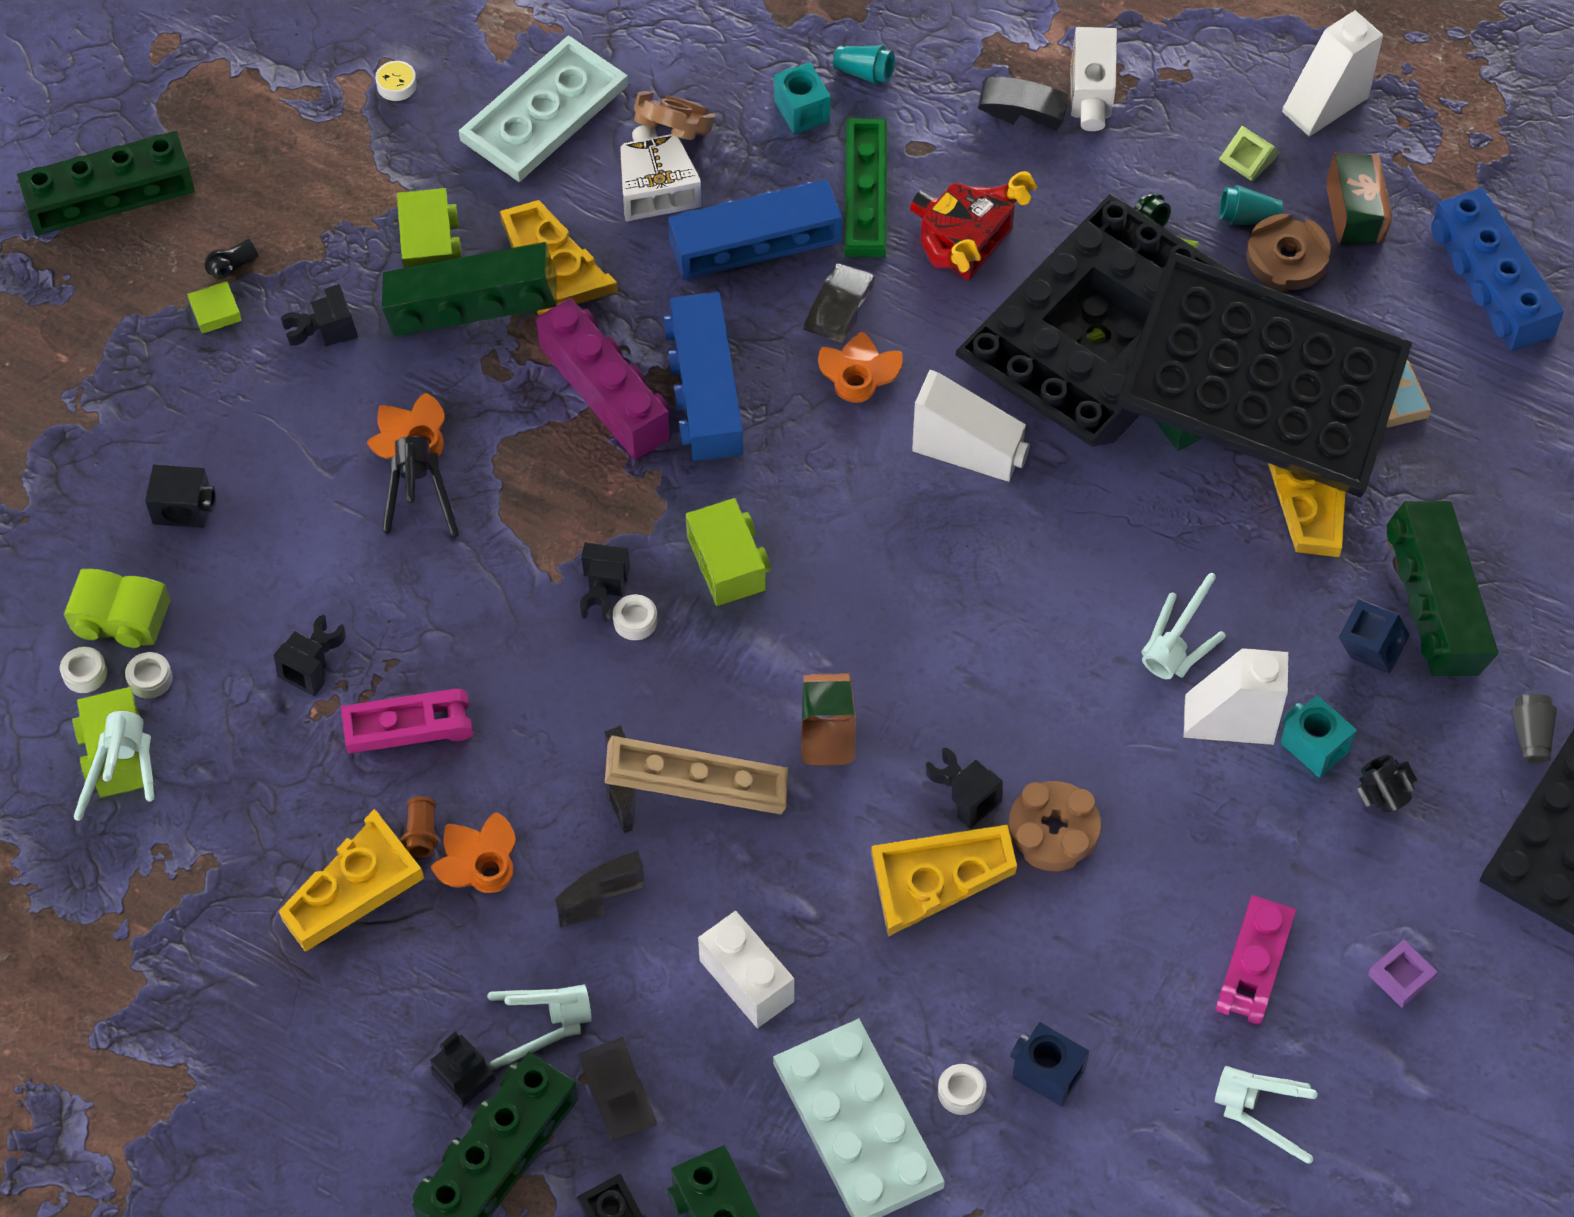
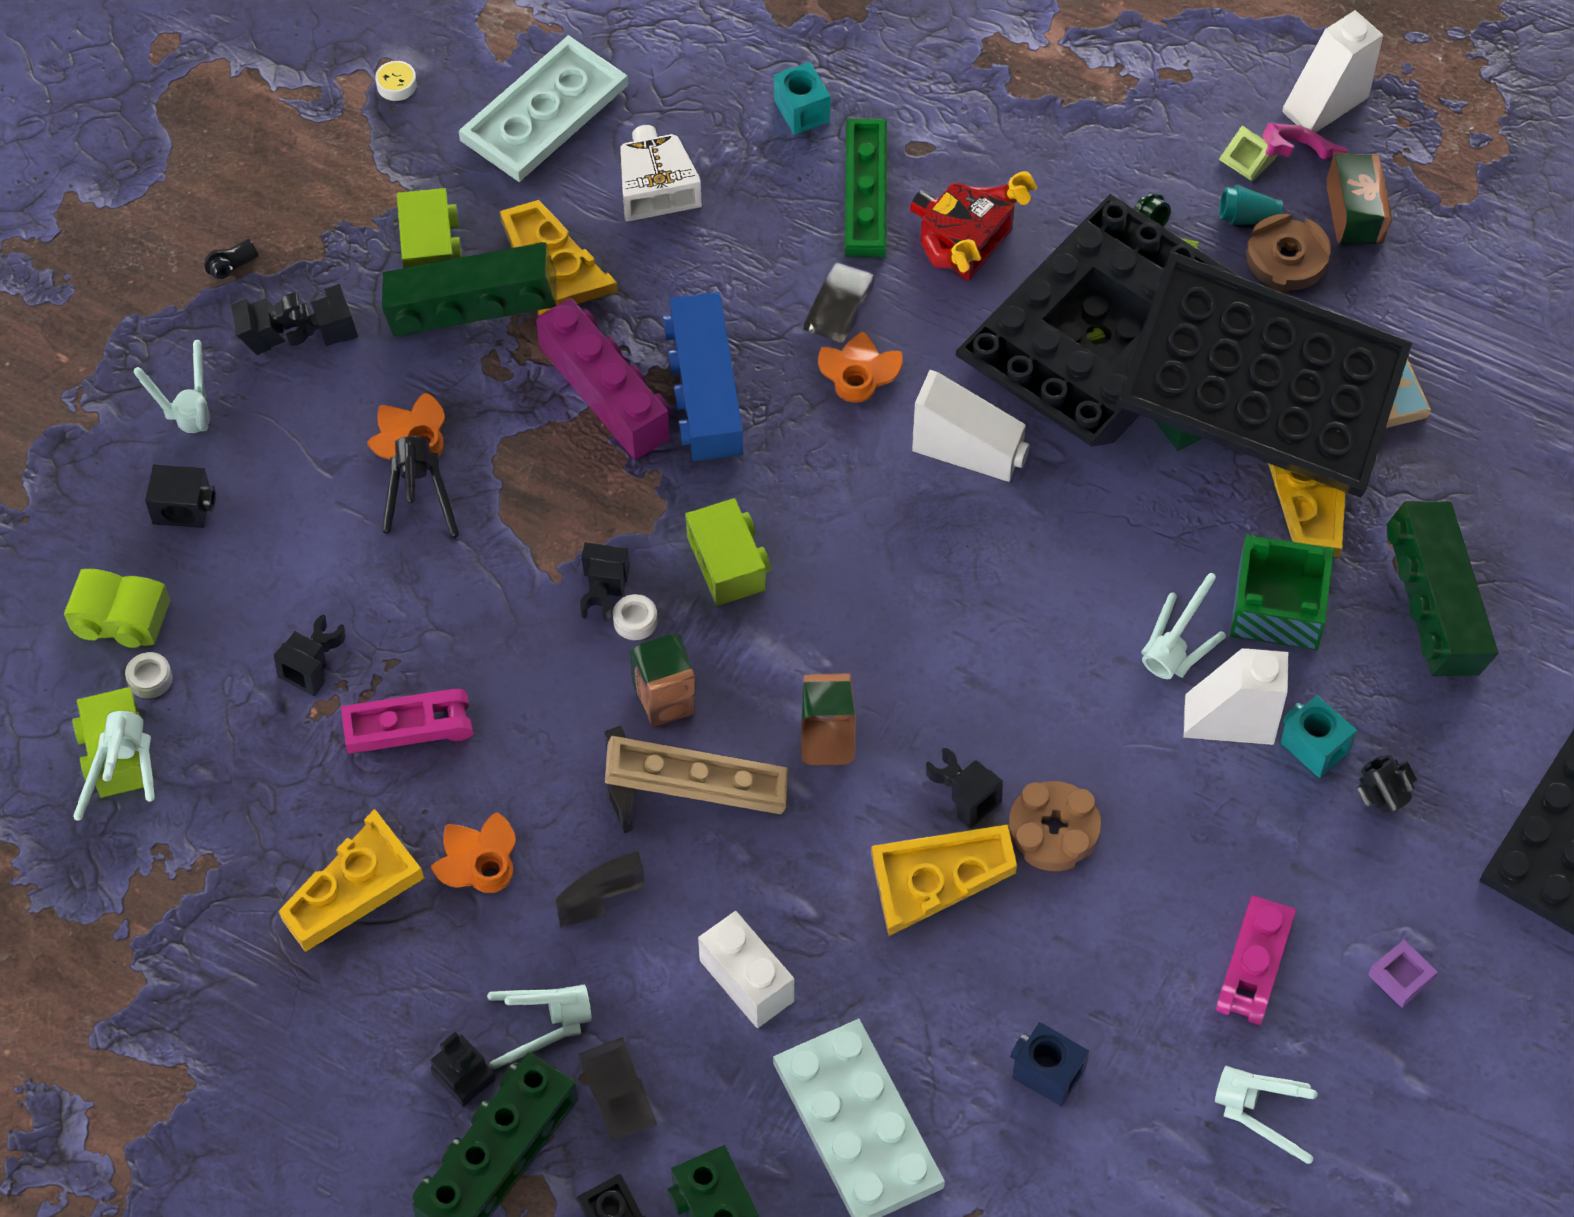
dark green brick [17,130,195,236] -> none
white tile [60,647,108,693] -> none
lime tile [187,281,242,334] -> none
dark orange pin [401,796,438,858] -> none
medium nougat plate [633,91,716,140] -> none
blue brick [668,179,842,280] -> none
teal cone [833,45,895,85] -> none
white tile [938,1064,986,1115] -> none
black slope [978,77,1069,131] -> none
white torso [1070,27,1117,131] -> none
dark blue brick [1339,599,1410,673] -> none
blue brick [1431,187,1564,351] -> none
dark grey cone [1511,694,1557,764] -> none
none -> light aqua plant [134,340,210,433]
none -> black piece [231,292,310,355]
none -> piece [630,634,695,727]
none -> green container [1229,535,1334,650]
none -> dark pink helmet [1262,123,1348,159]

